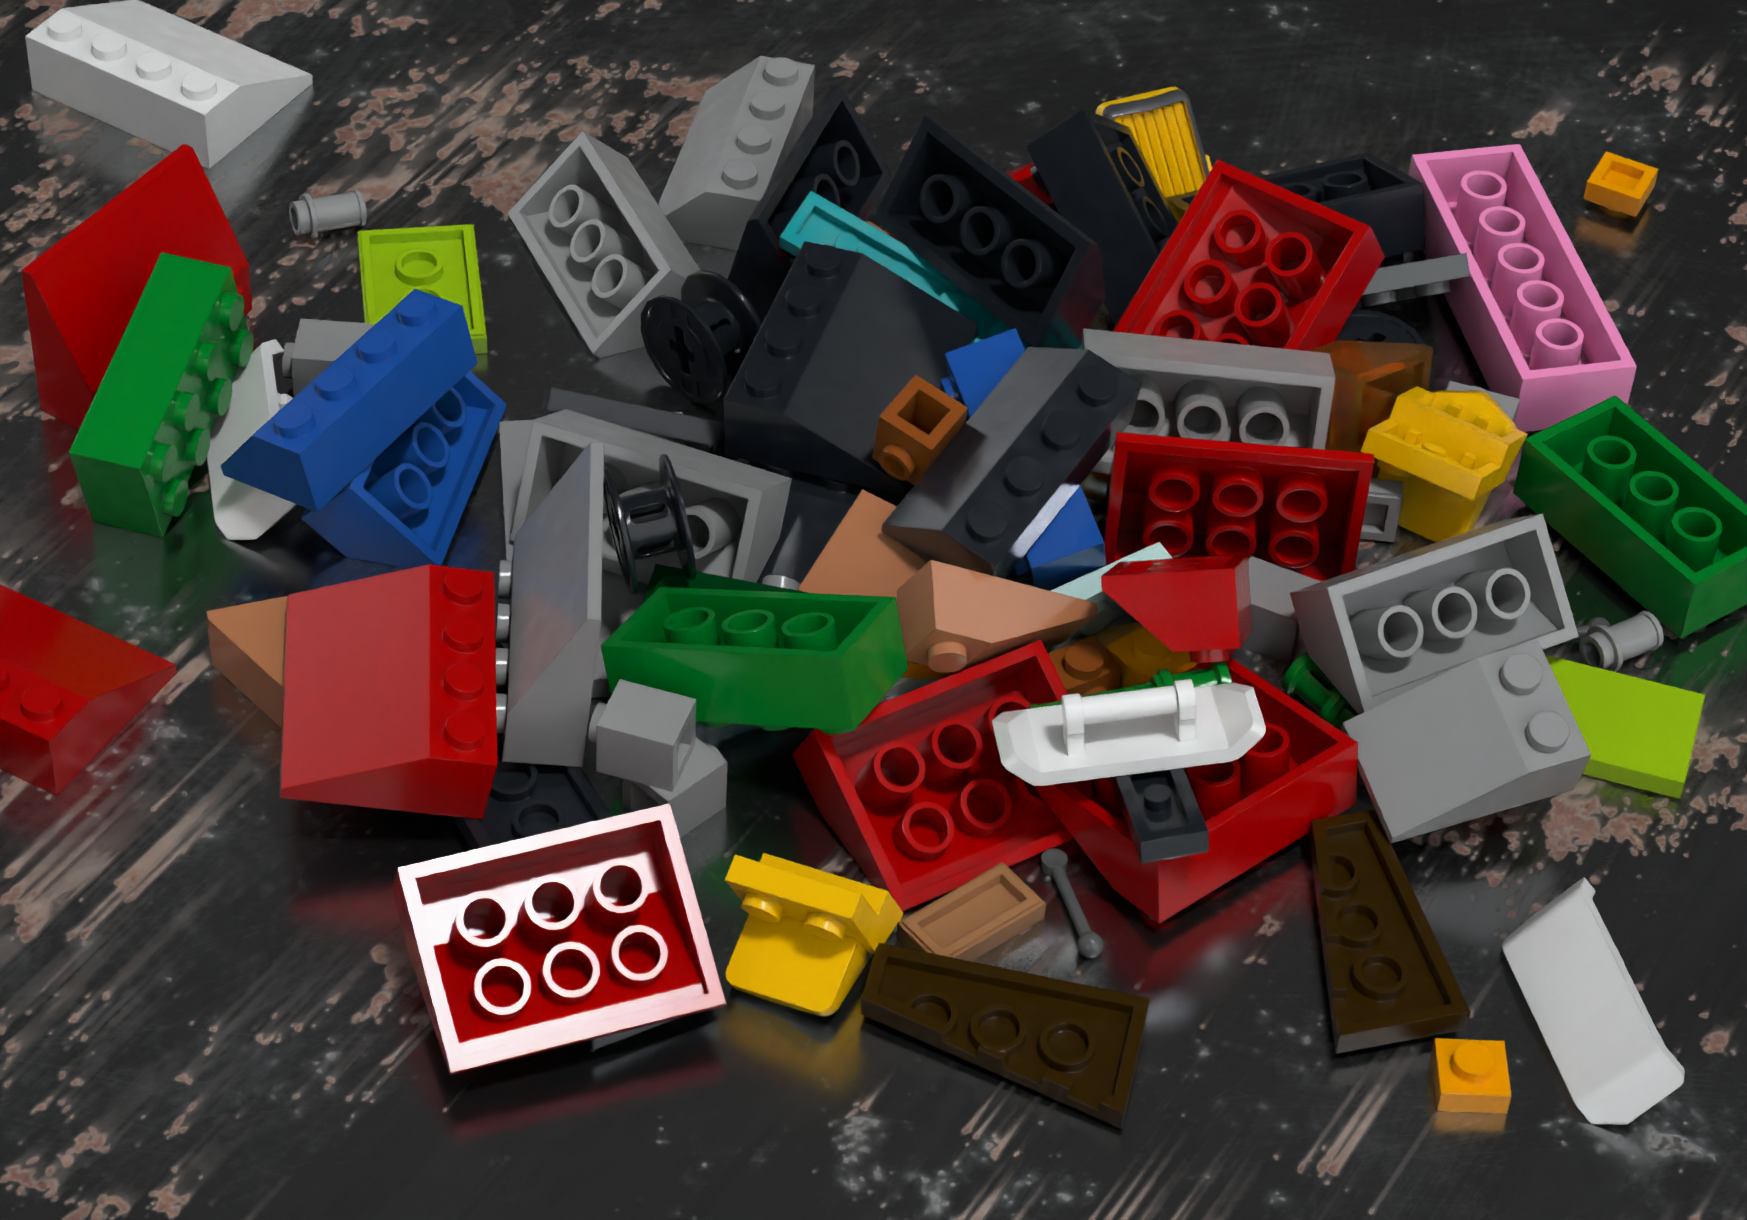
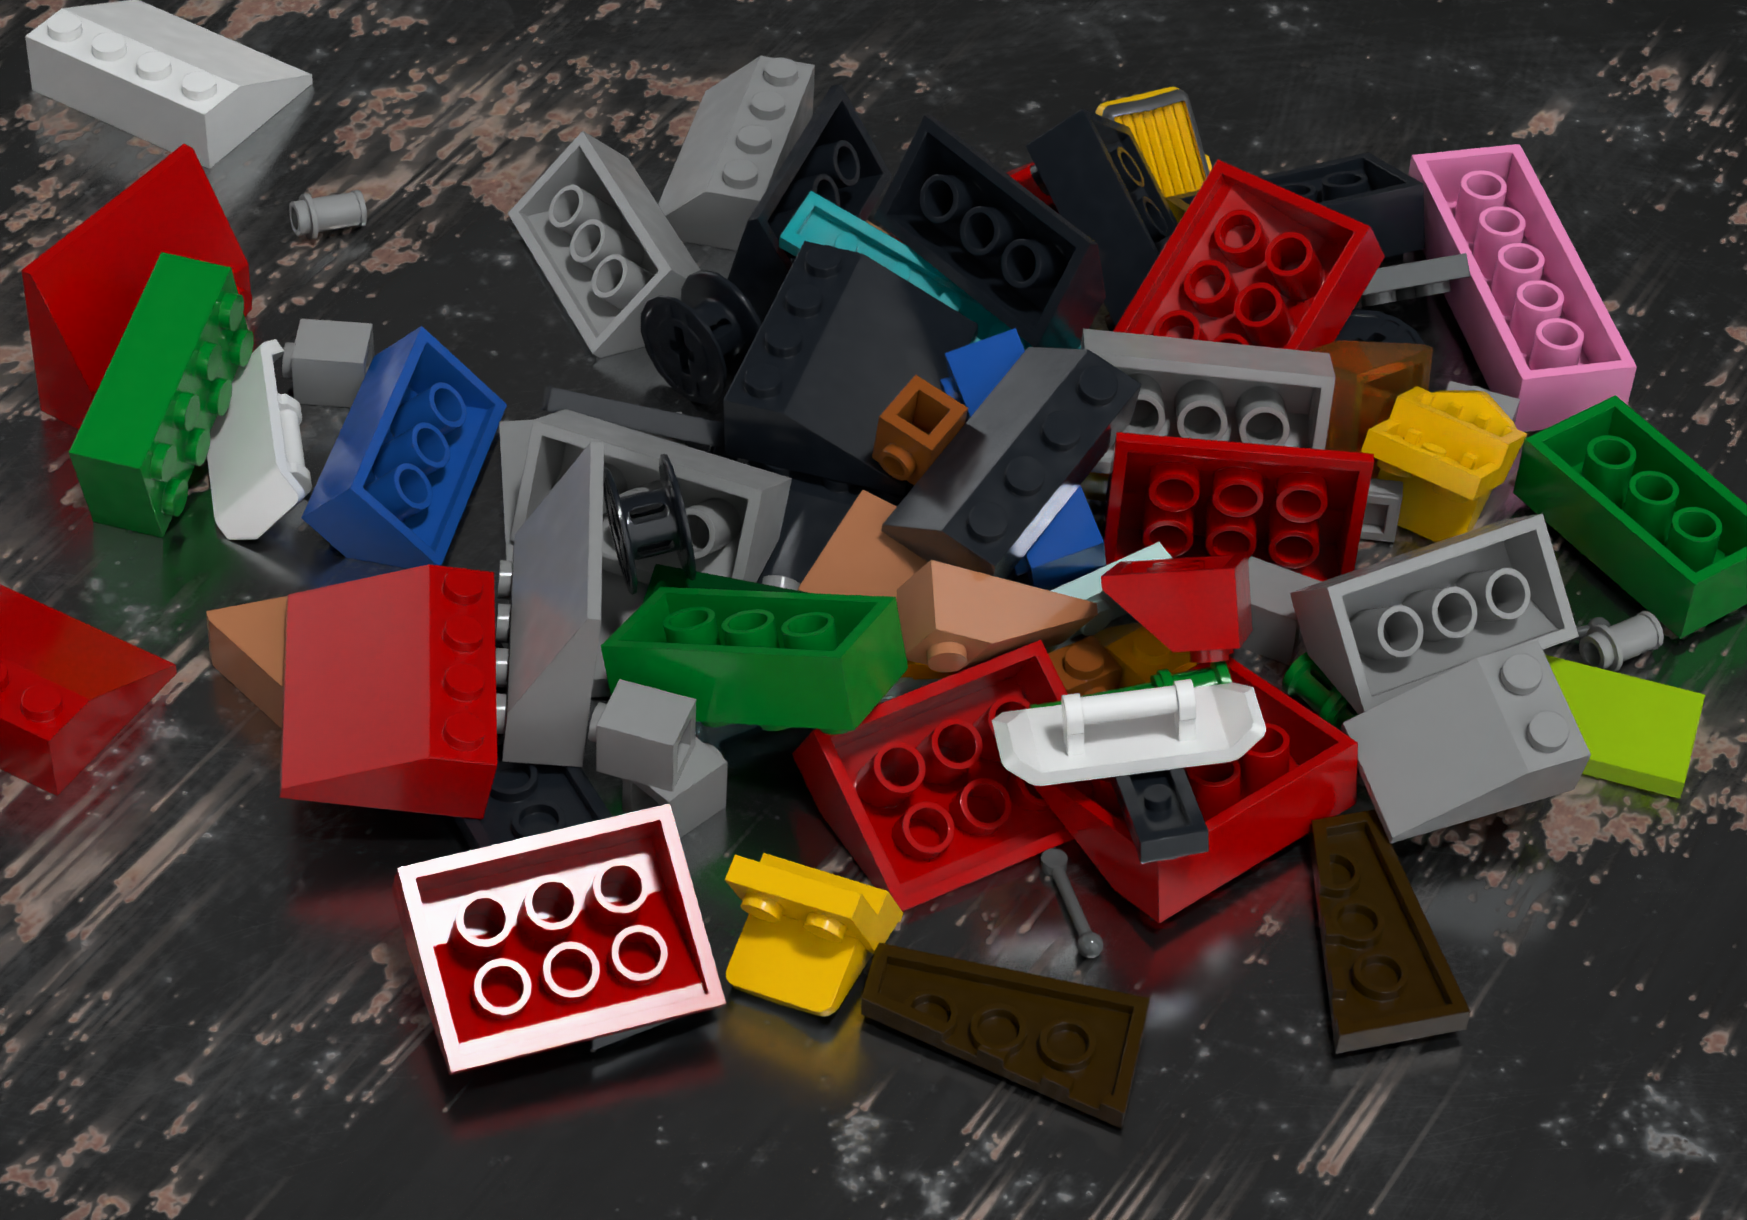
blue slope [221,289,478,512] -> none
lime tile [357,224,487,354] -> none
medium nougat tile [896,862,1046,961] -> none
light orange plate [1431,1038,1512,1114] -> none
white piece [1502,877,1685,1124] -> none
light orange plate [1583,151,1659,217] -> none

